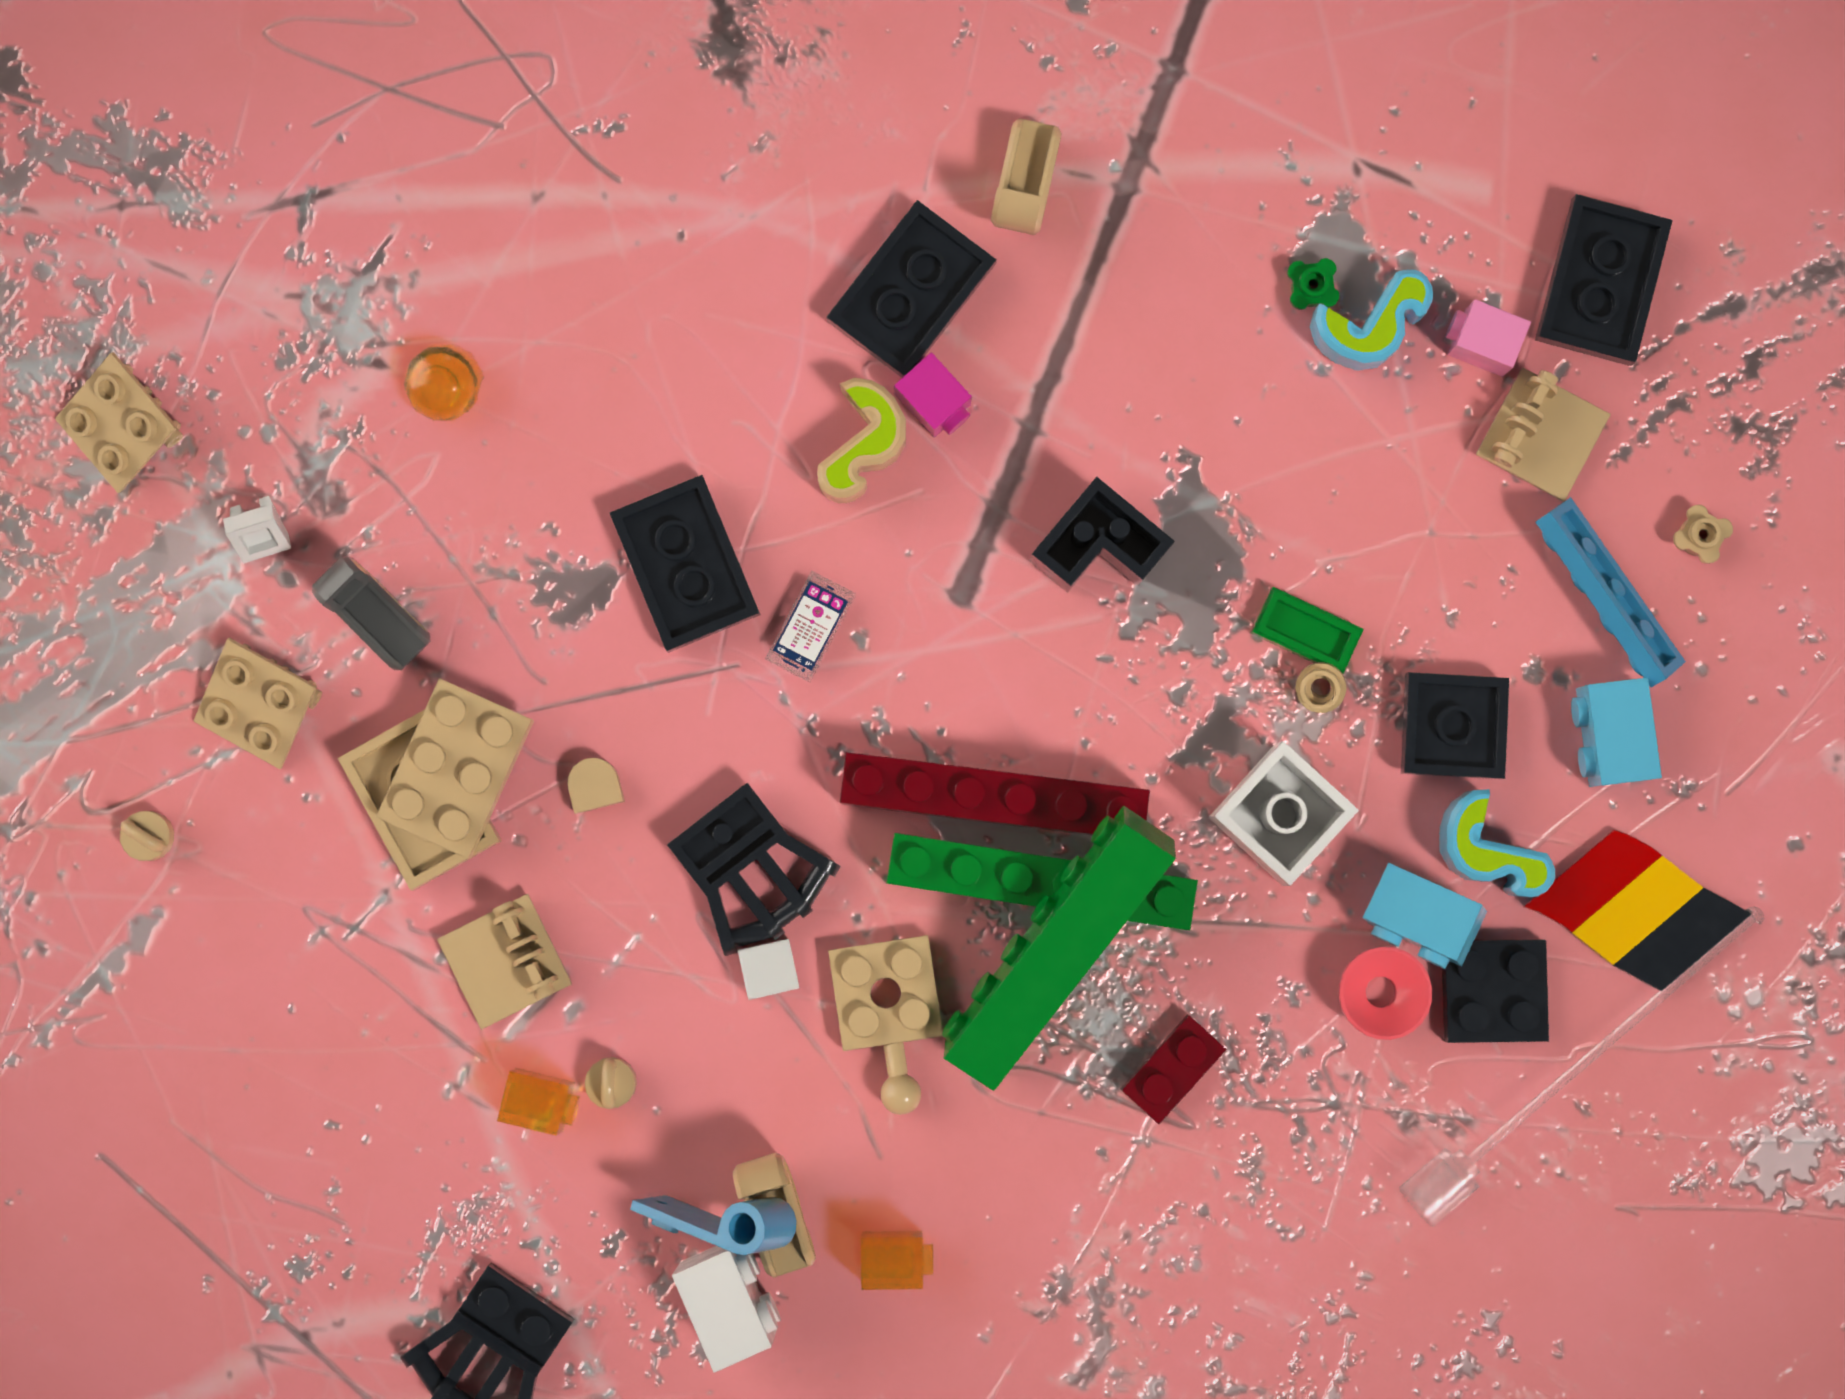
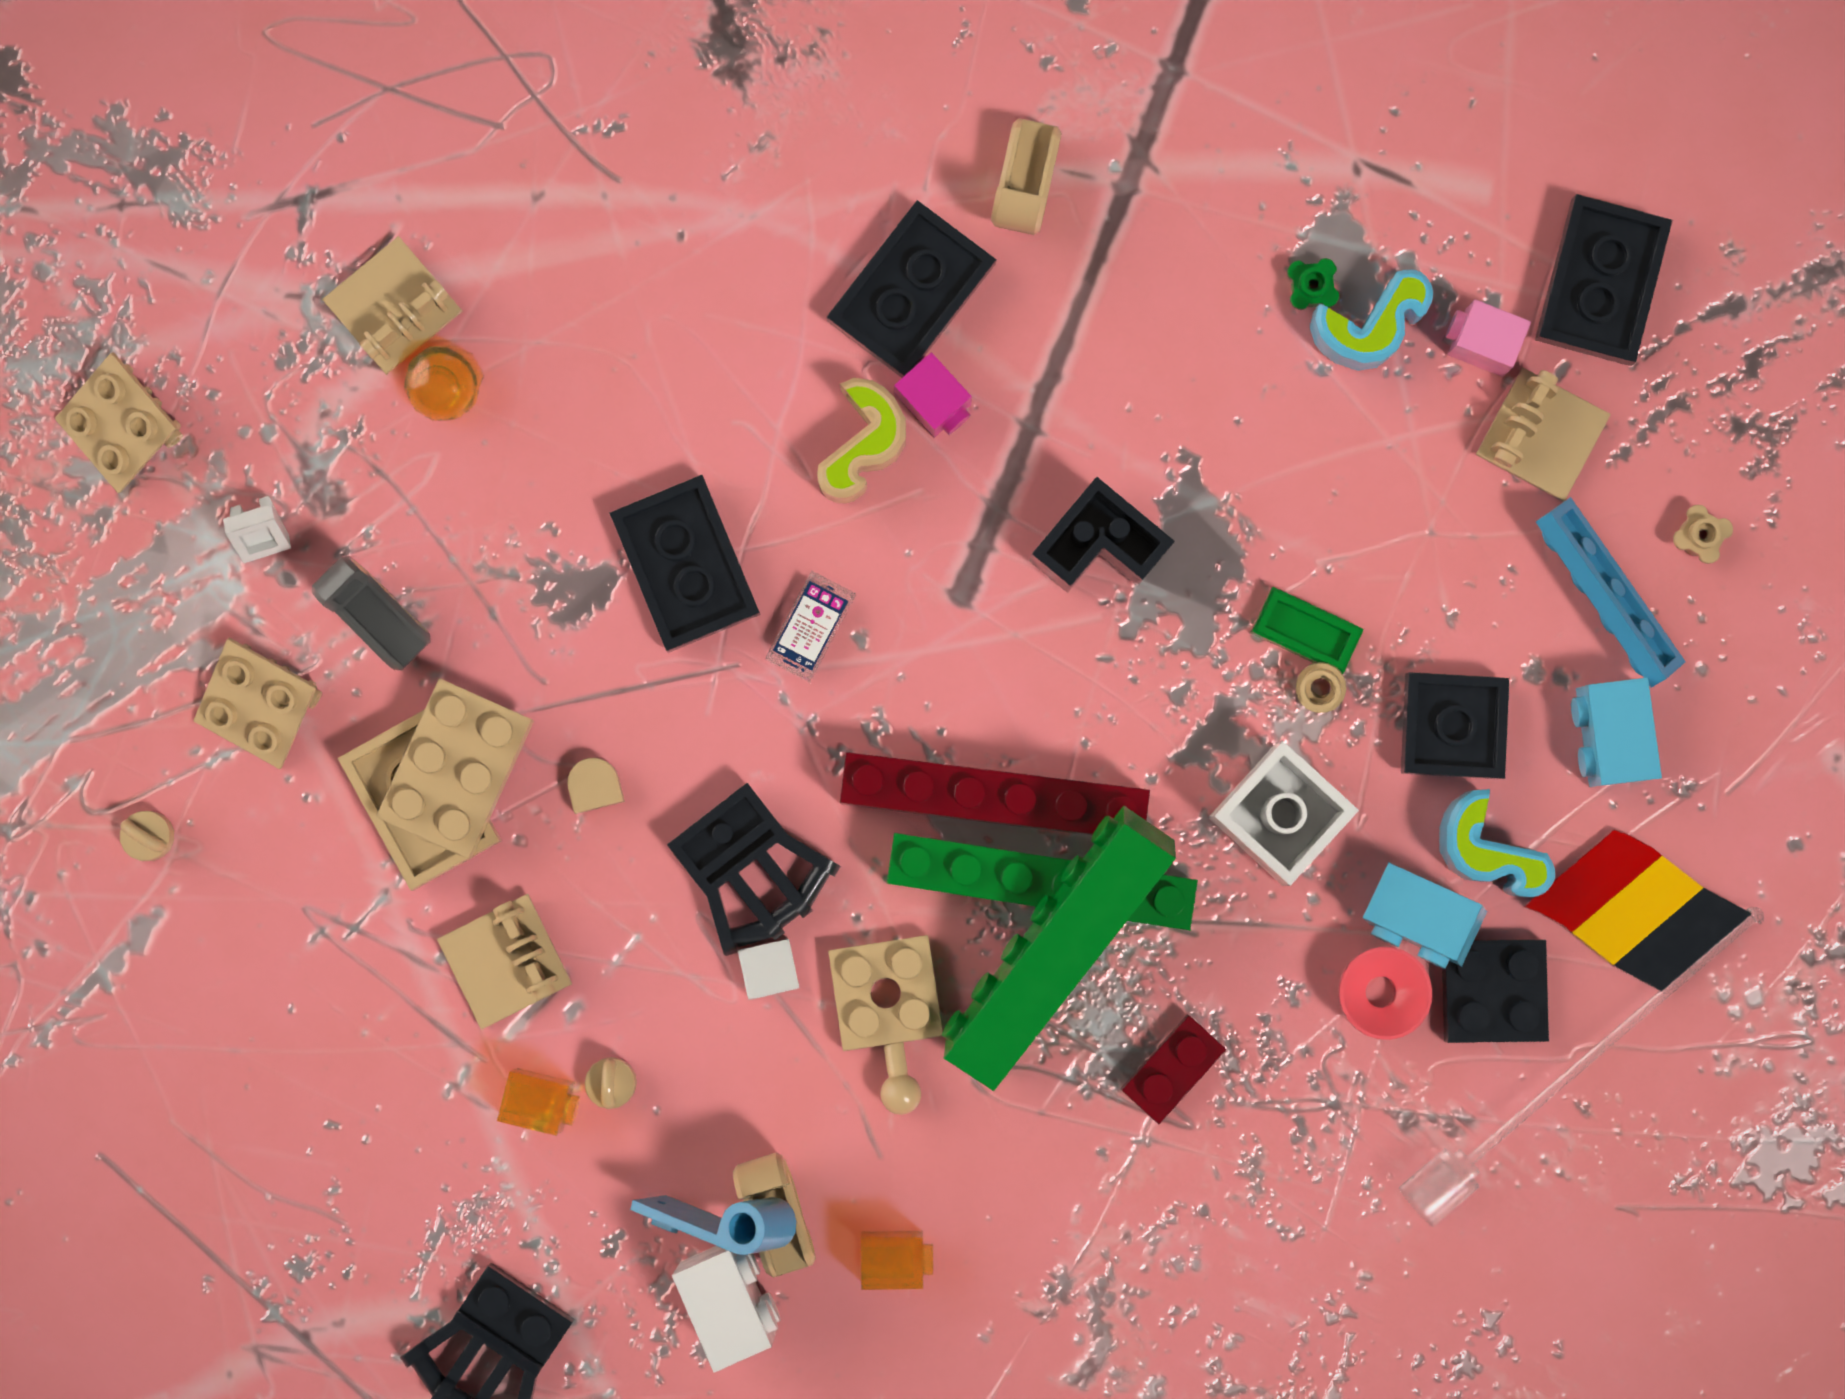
none -> tan hinge [322,236,463,375]

